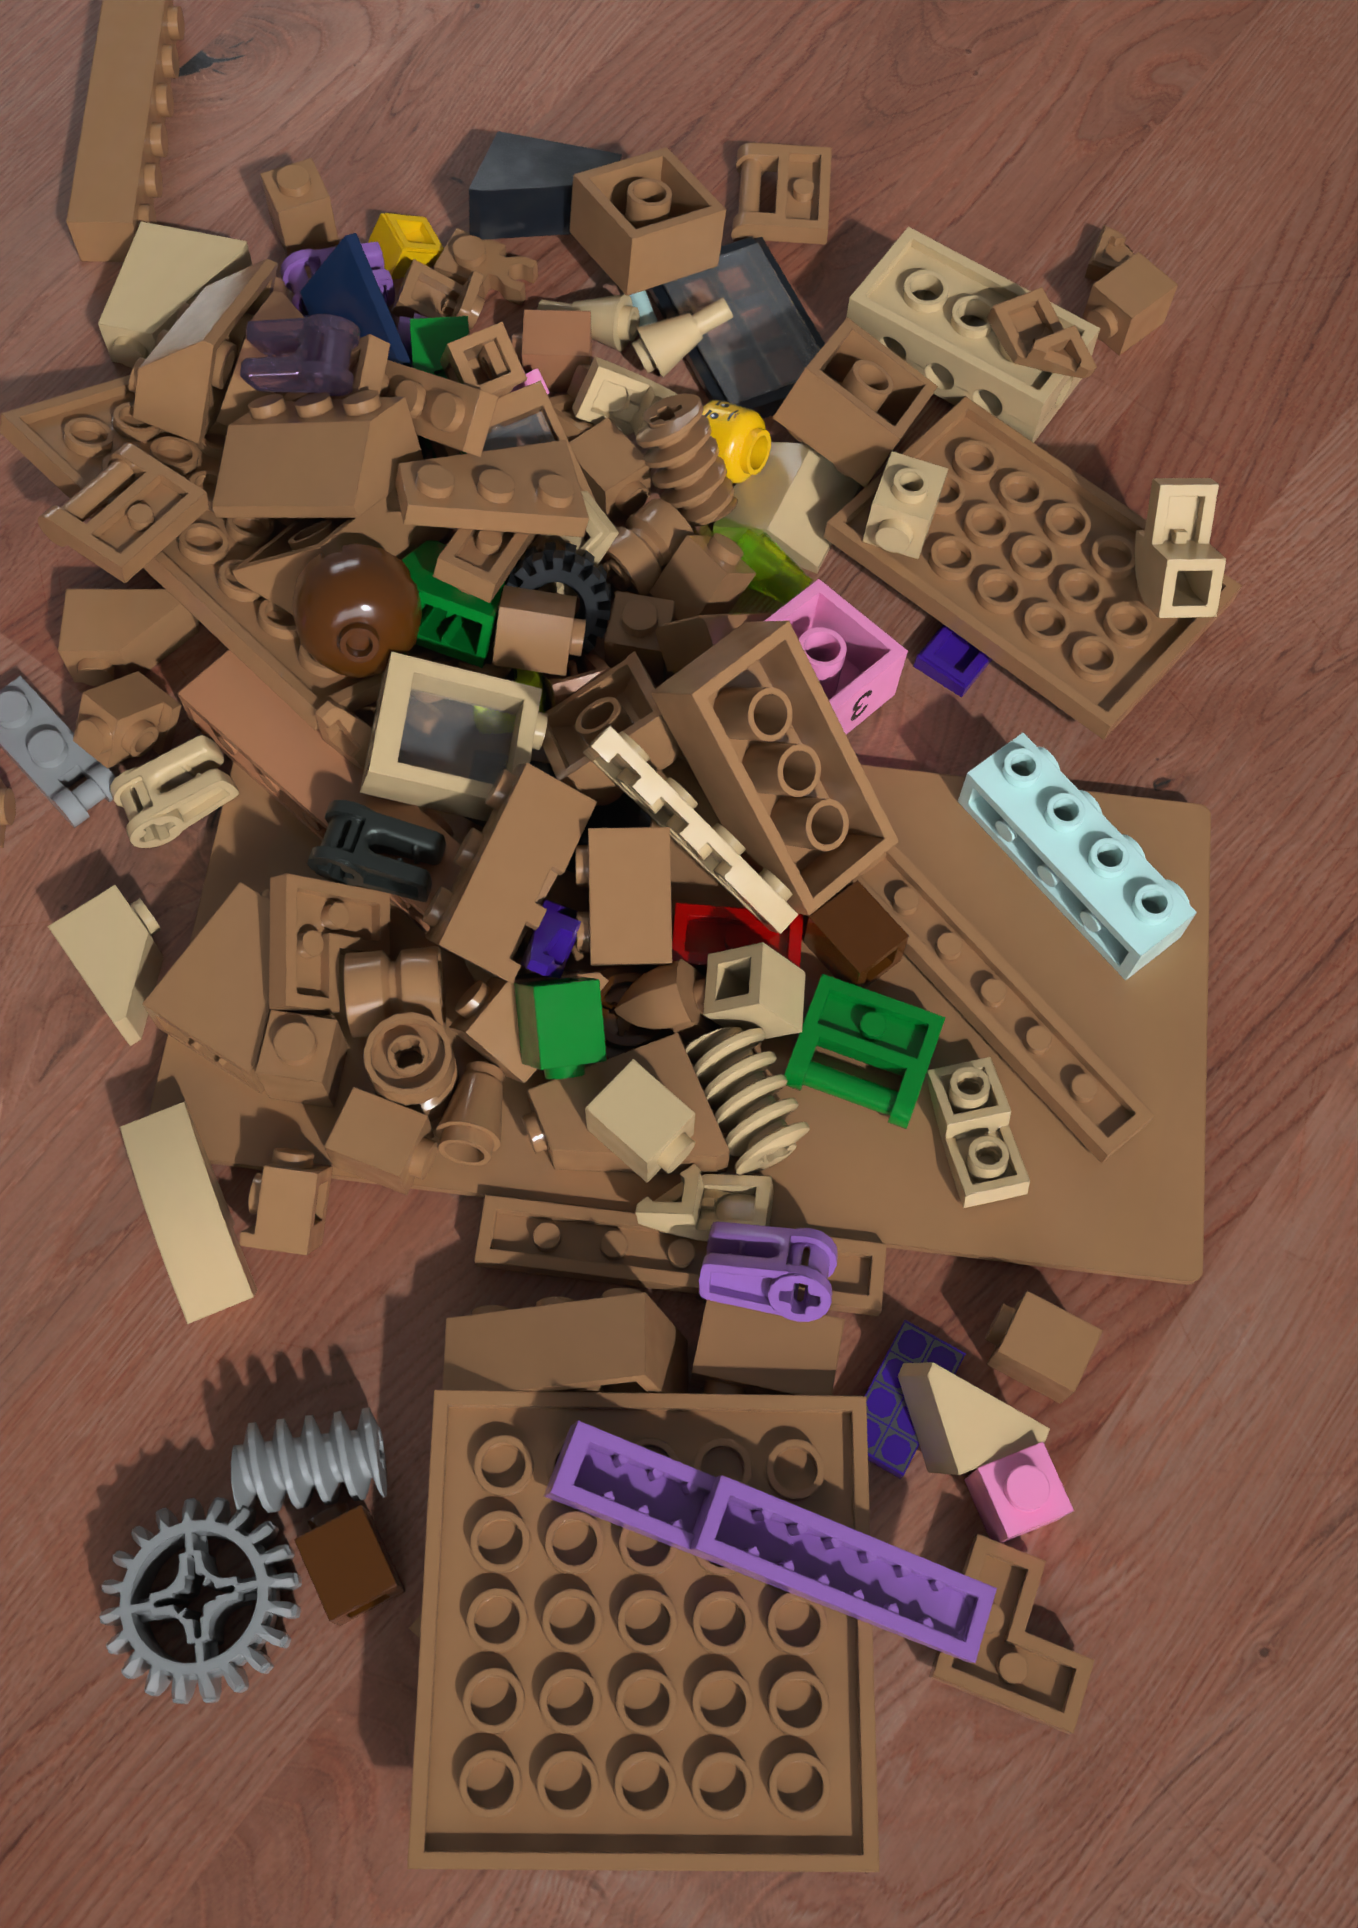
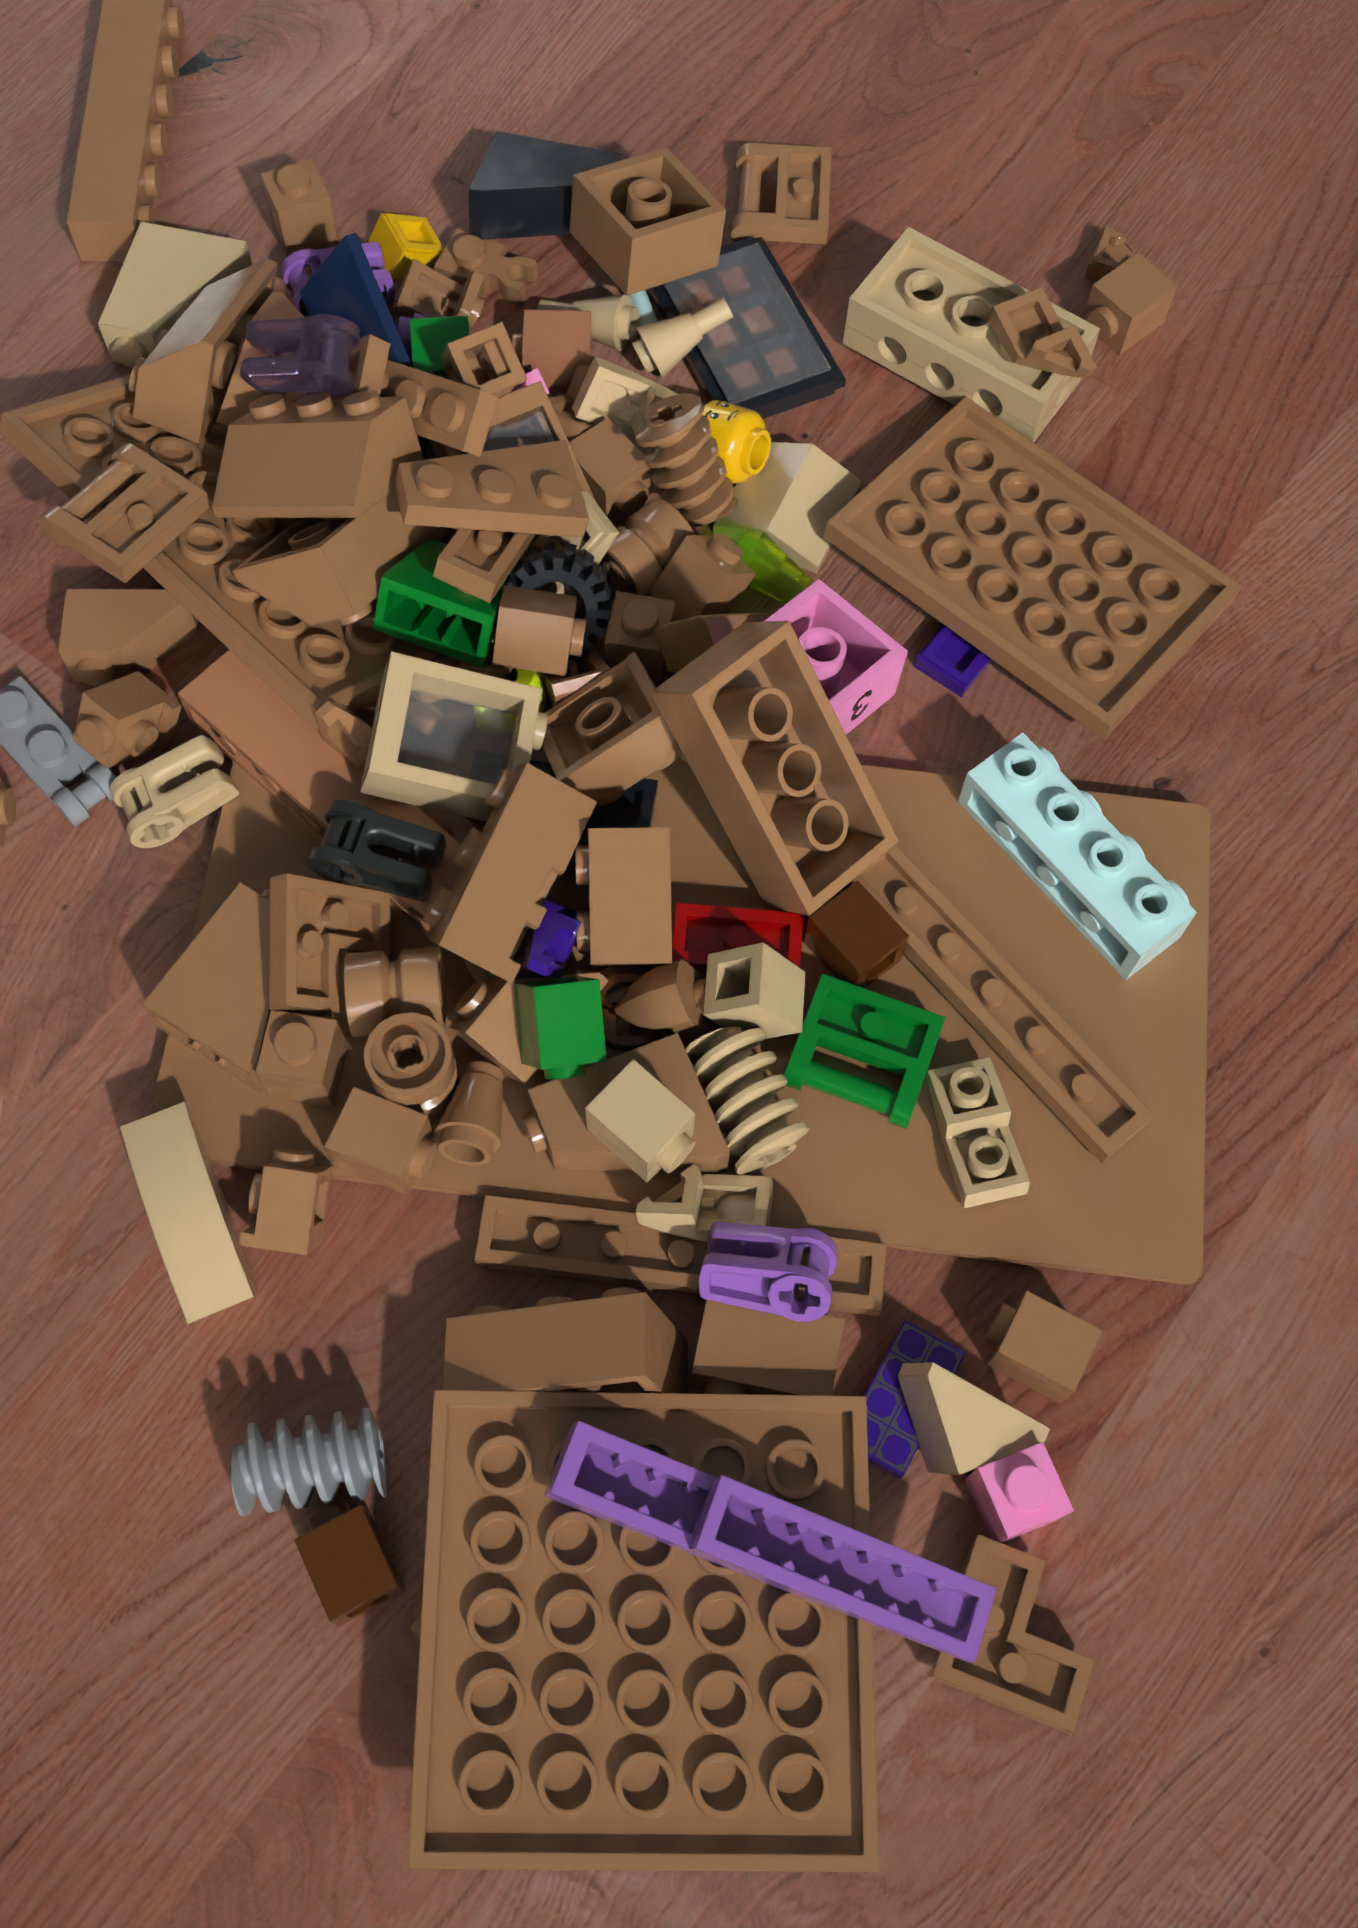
tan slope [48,885,163,1046] -> none
light grey gear [99,1497,302,1704] -> none
reddish brown cylinder [293,543,422,678] -> none
tan wing [582,726,798,934] -> none
medium nougat brick [773,317,938,487] -> none
tan brick [862,451,948,559] -> none
tan brick [1135,478,1226,618] -> none

